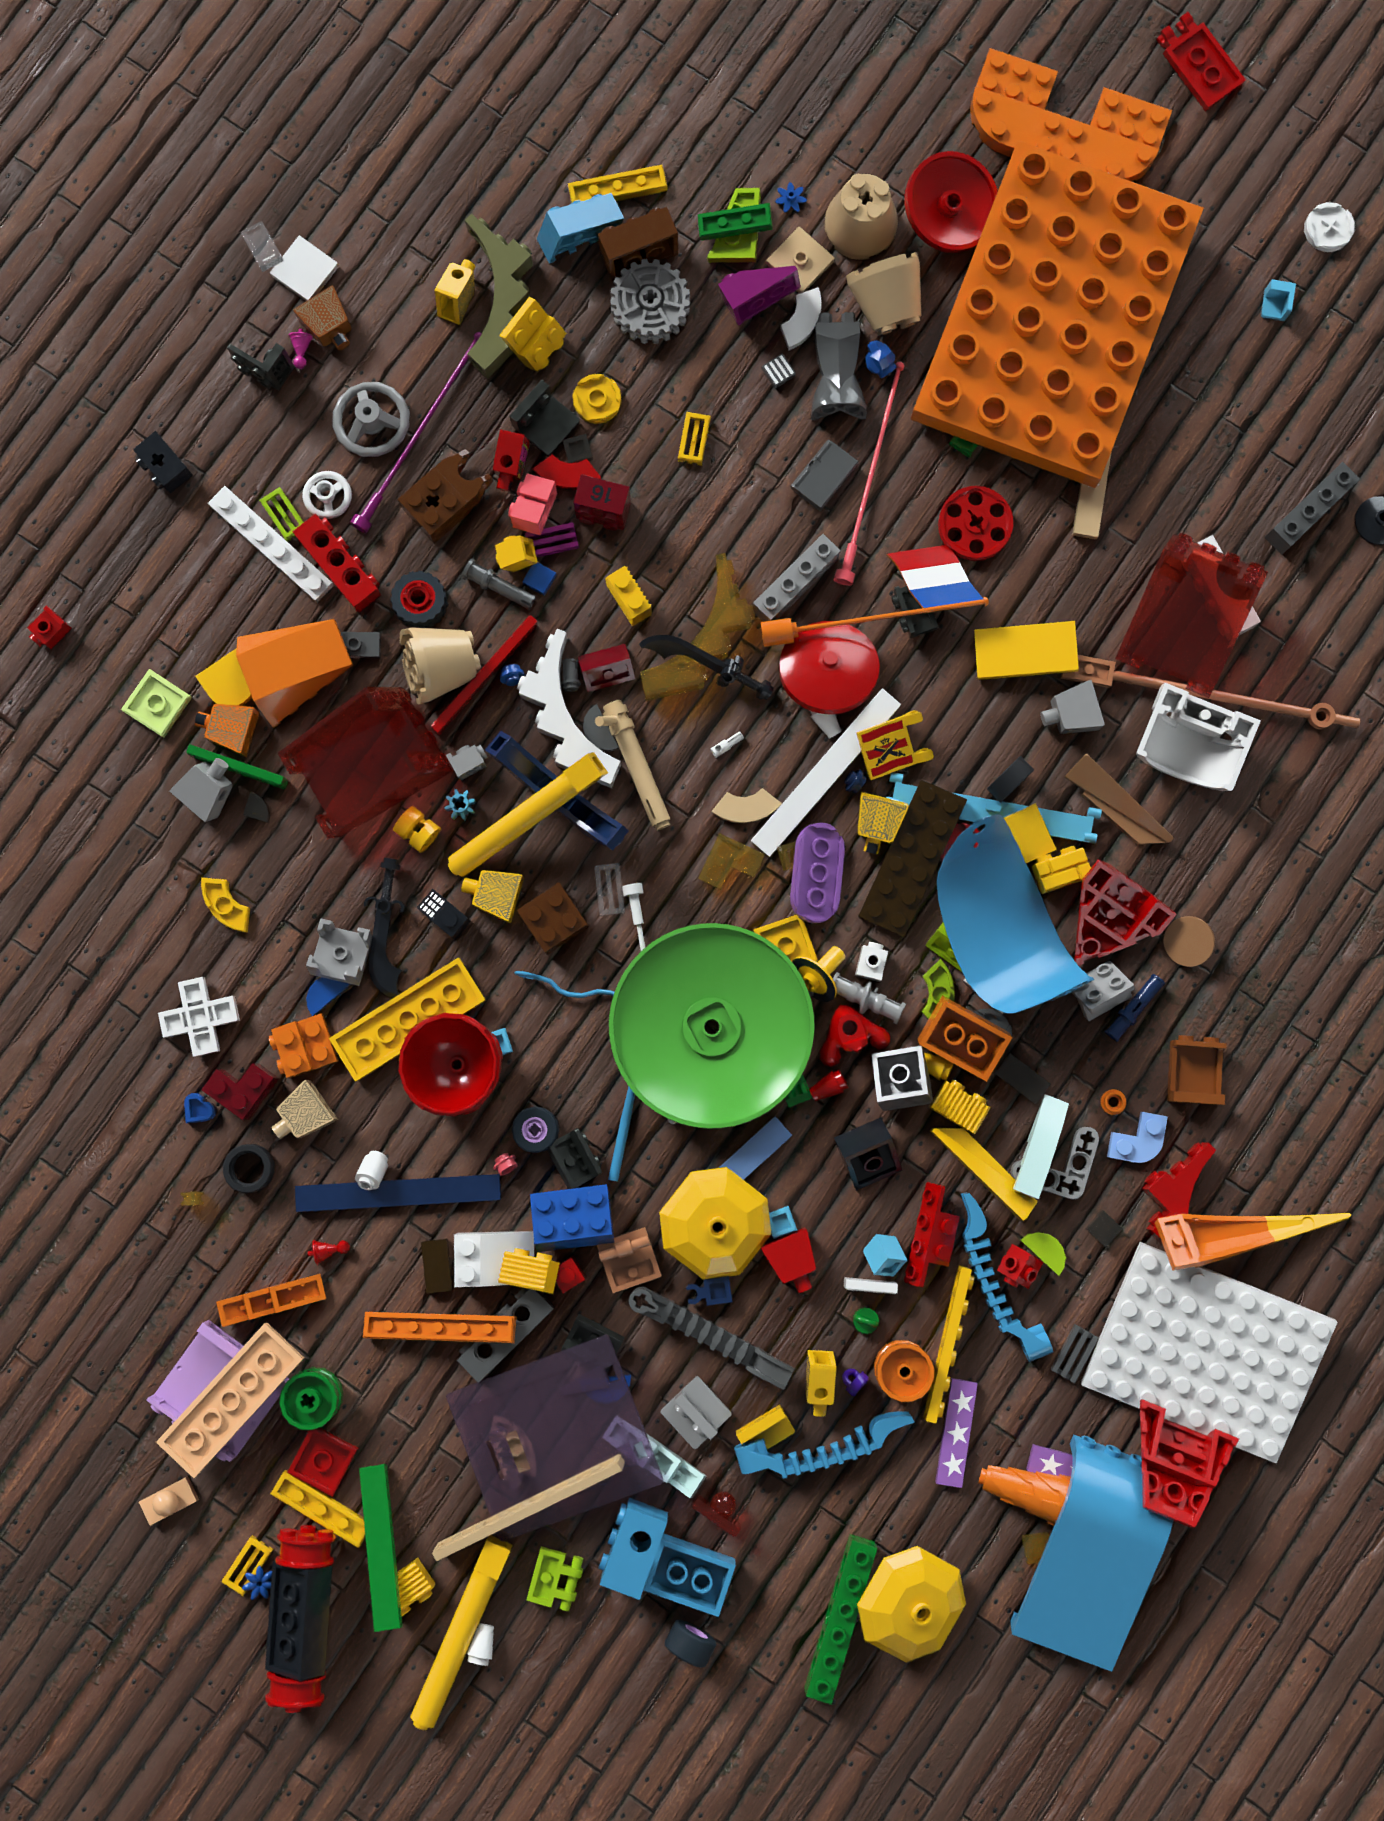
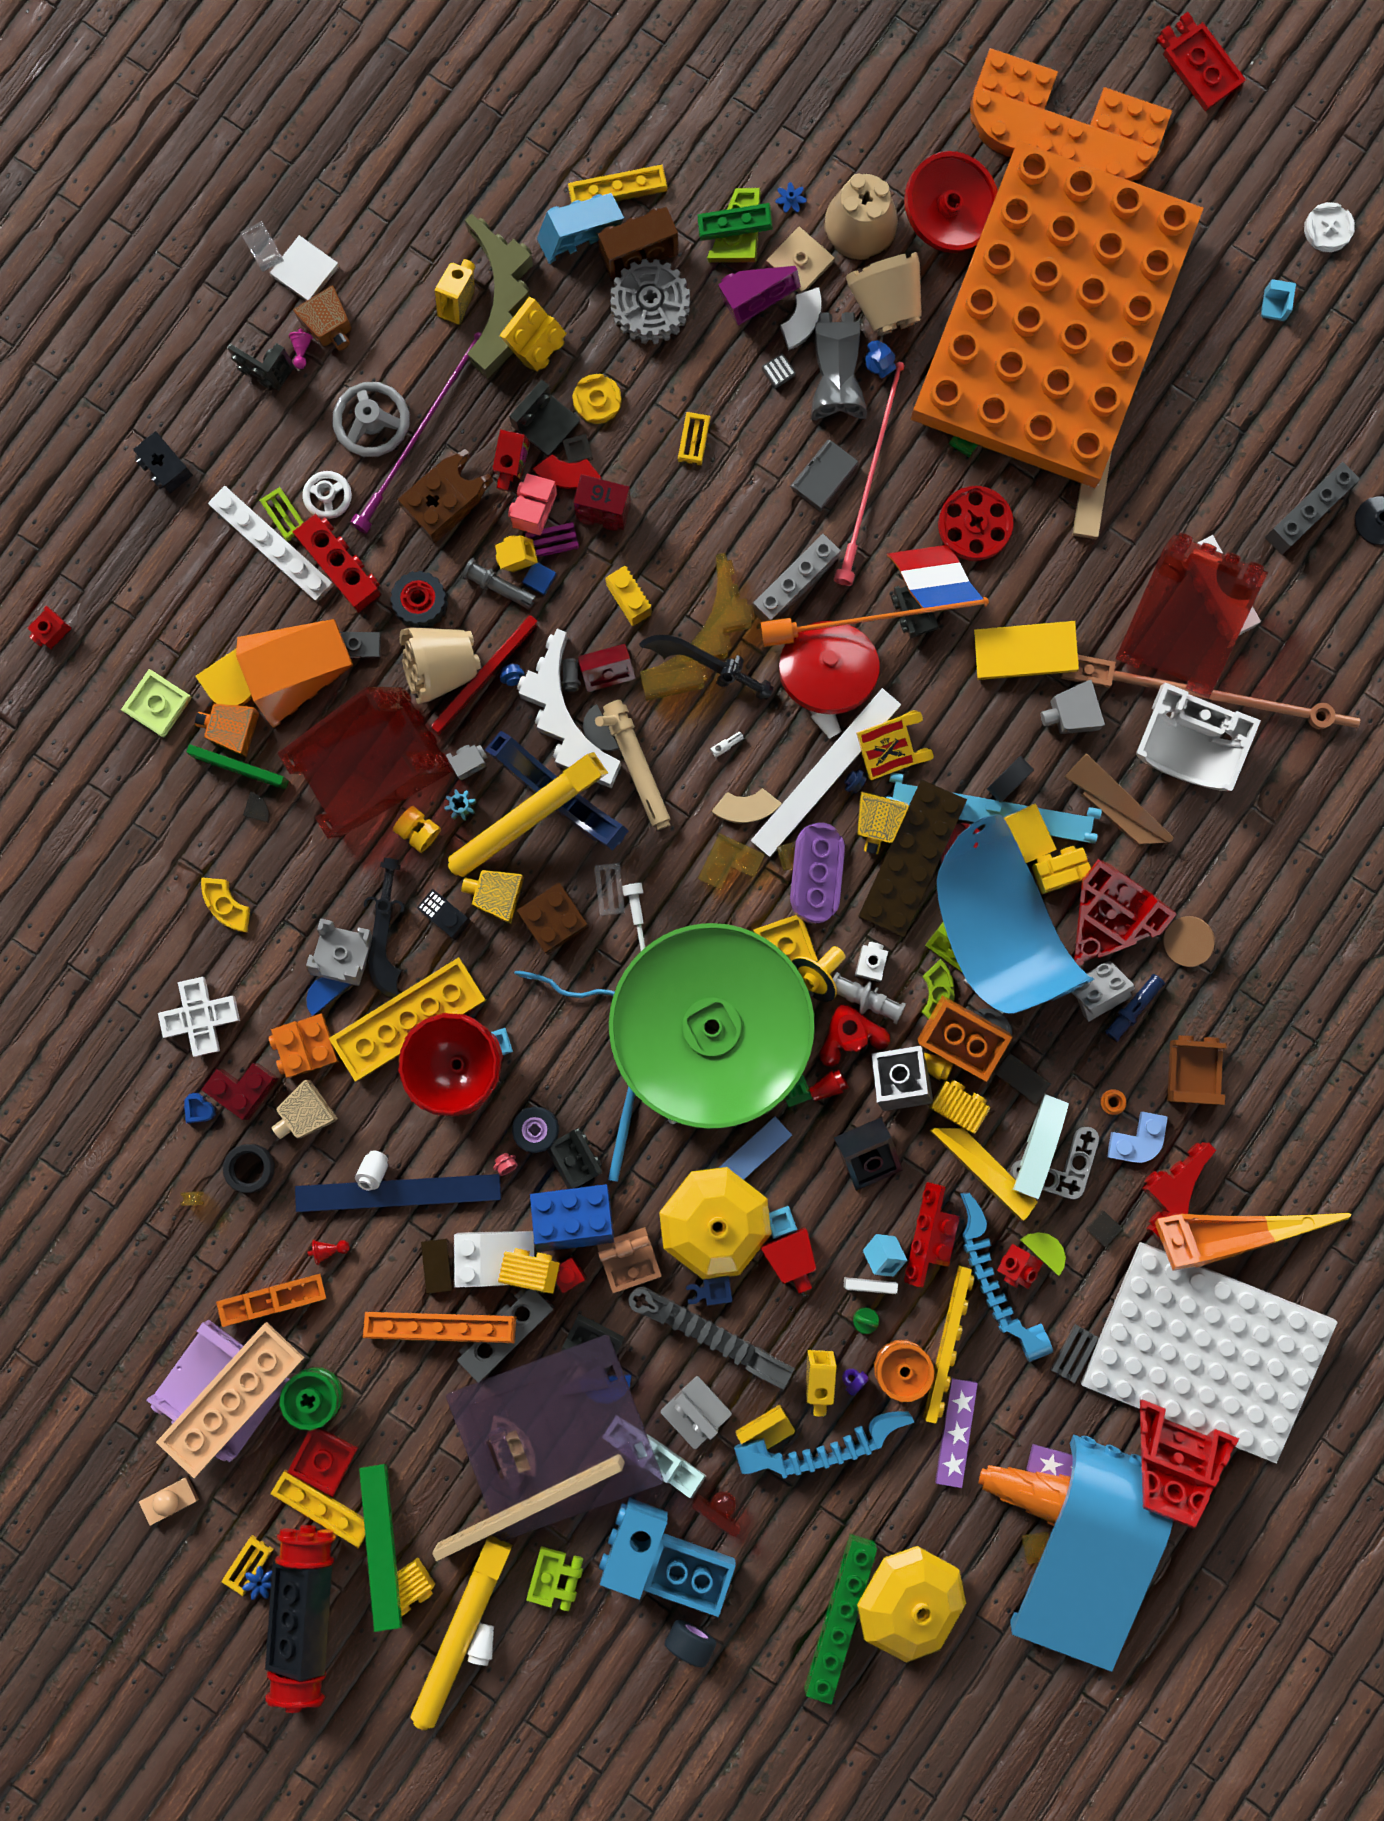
light grey torso [170,758,232,822] -> none

